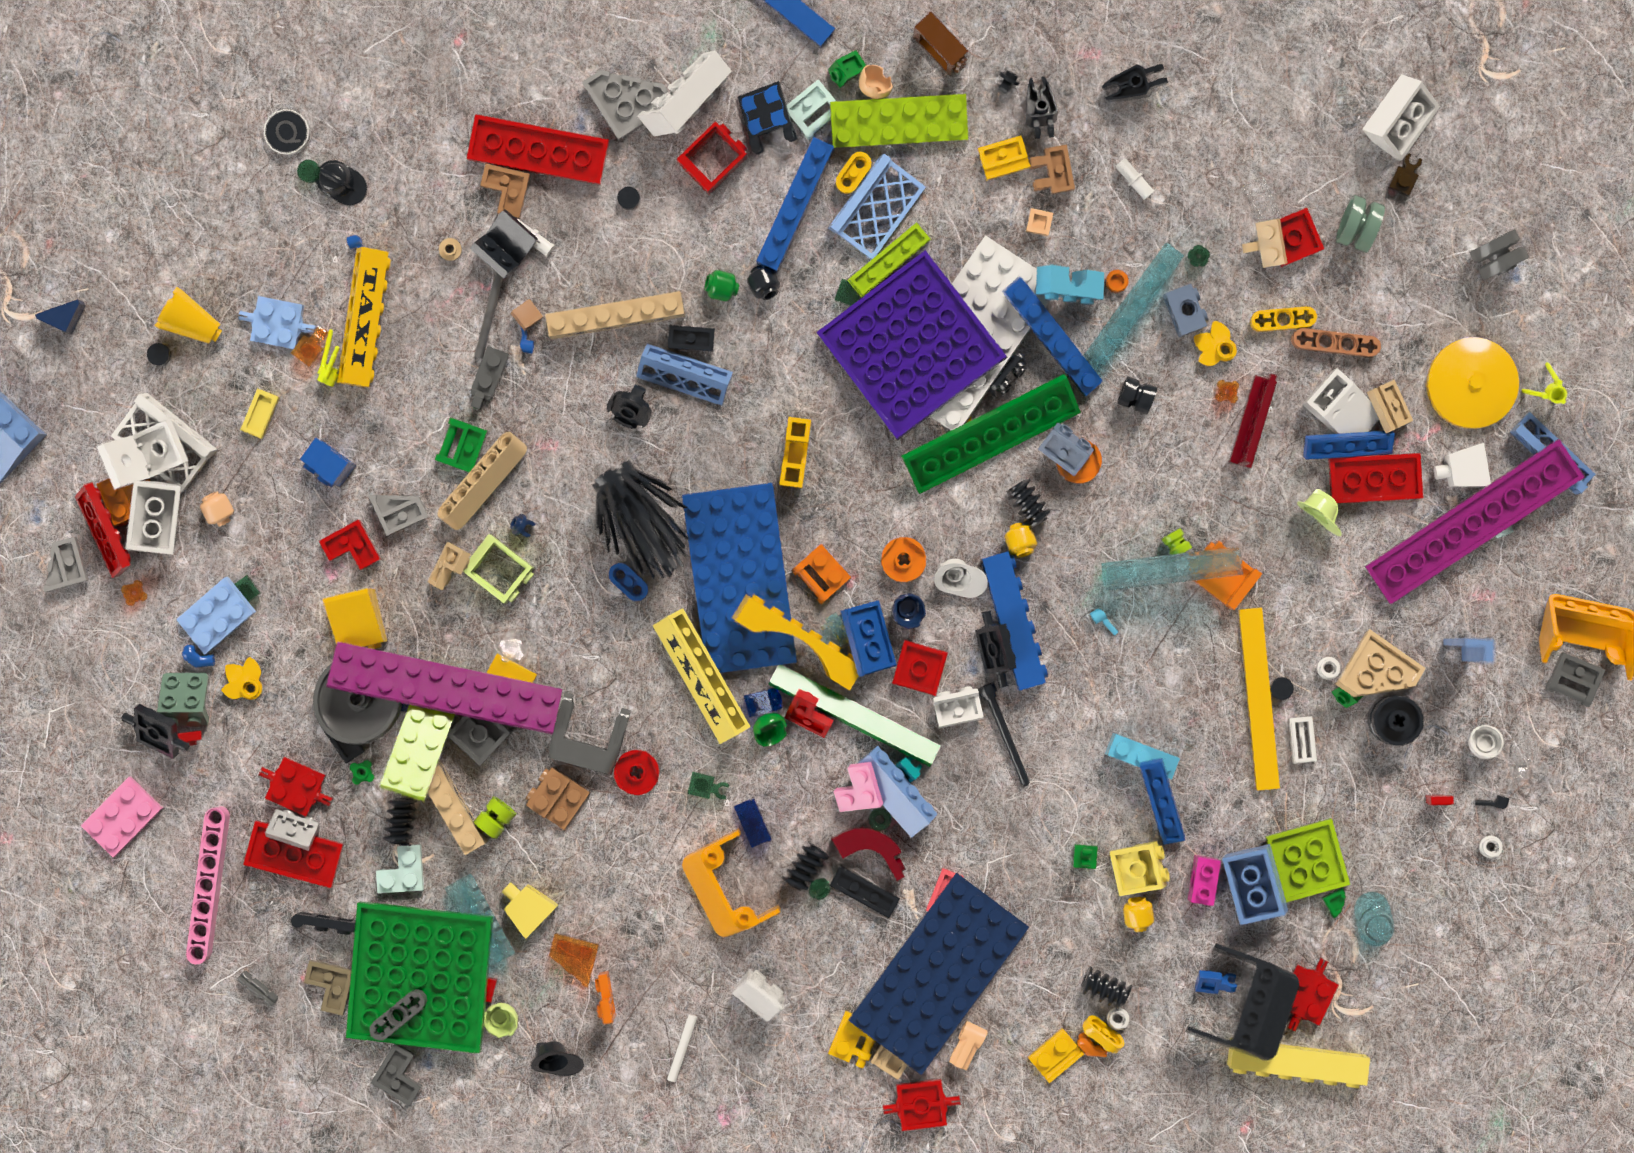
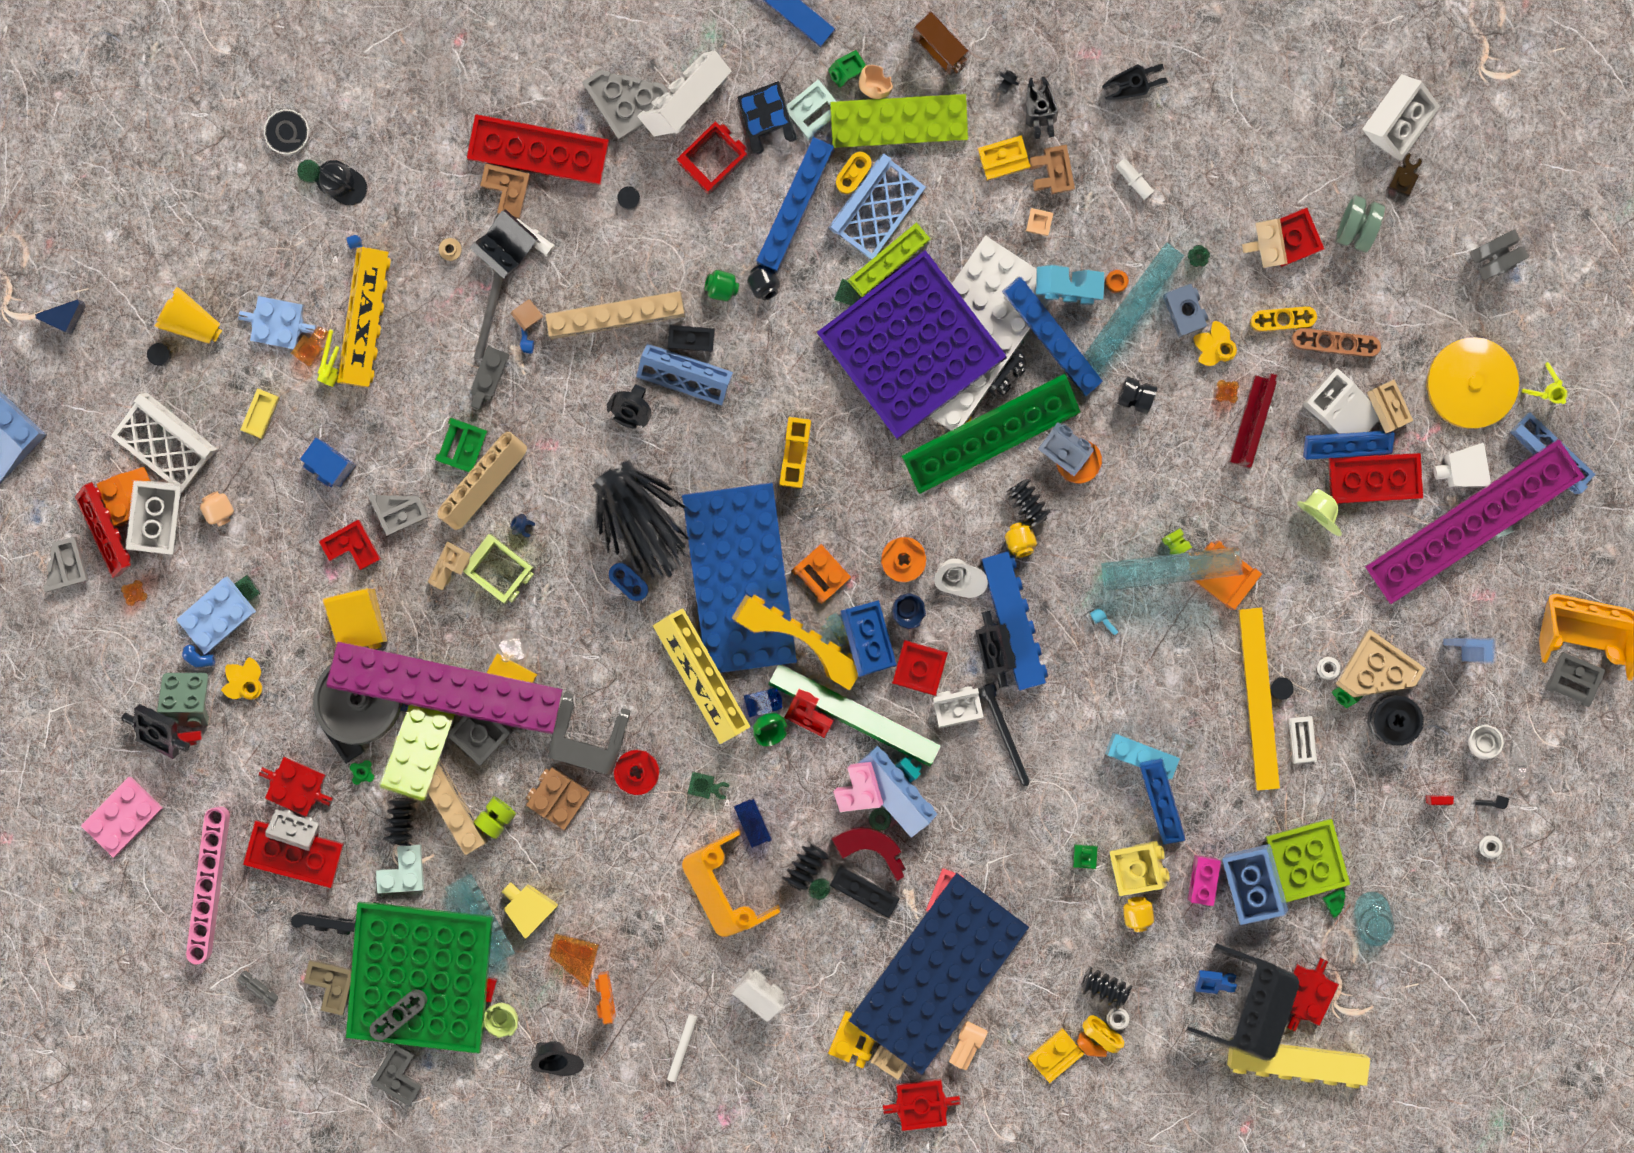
white bracket [96,419,188,489] -> none

